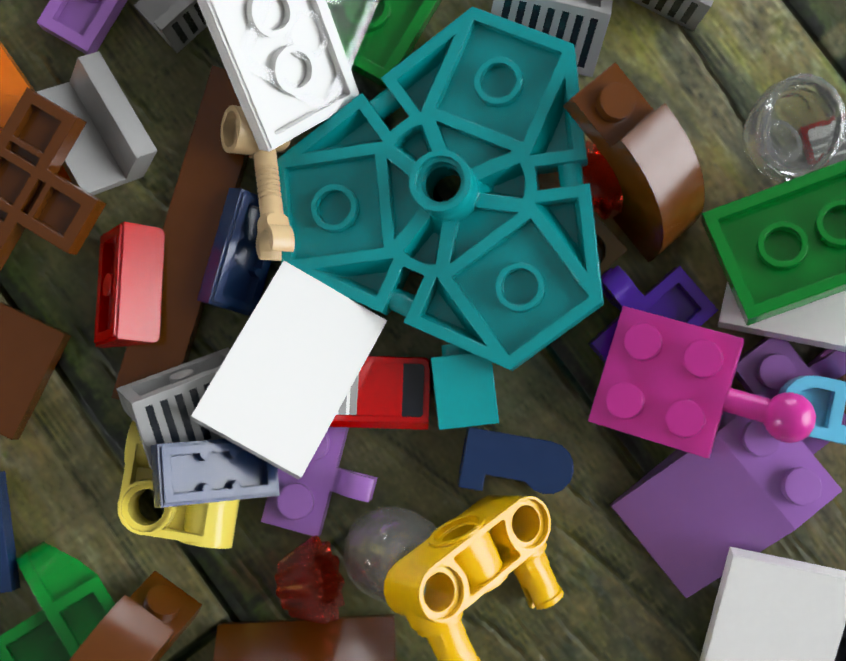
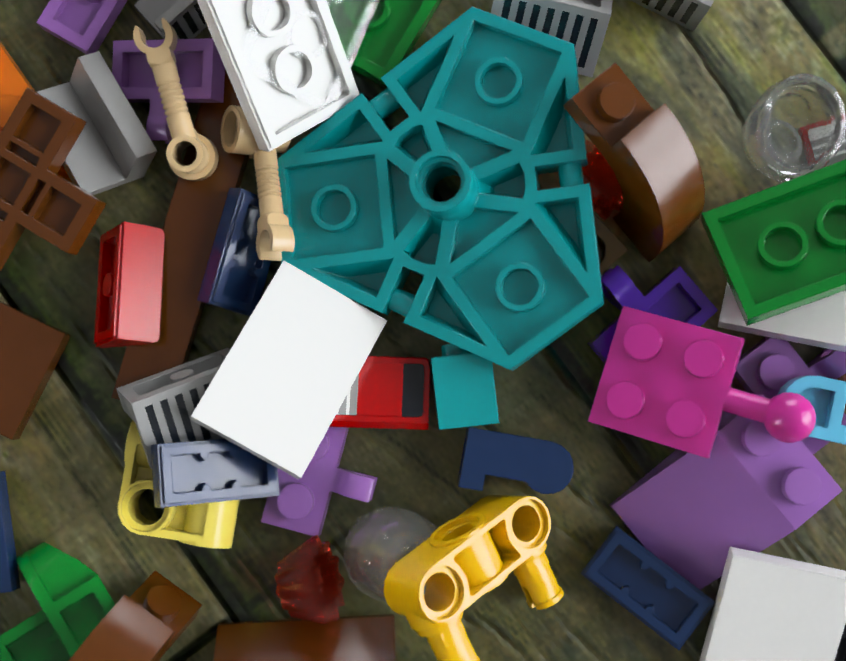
none -> medium lavender plate [112,38,225,144]
none -> tan brick [133,18,219,181]
none -> dark blue plate [581,526,715,650]

